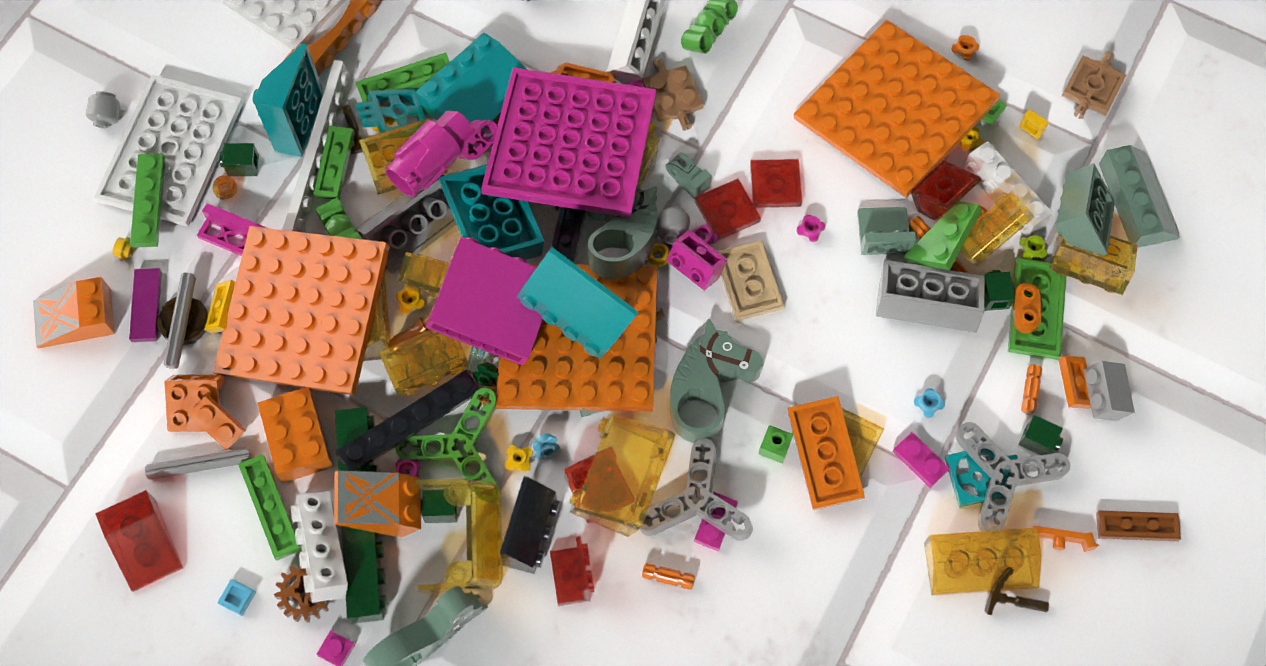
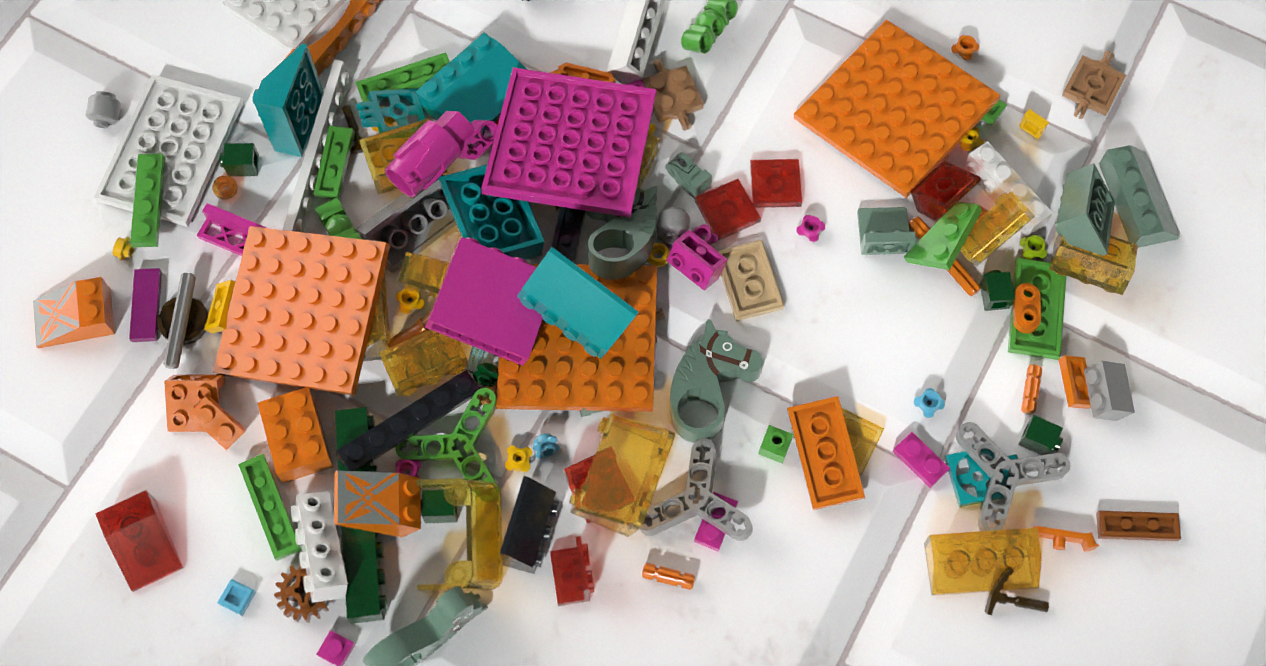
light grey axle [145,448,251,480] -> none
light grey slope [876,260,985,333] -> none

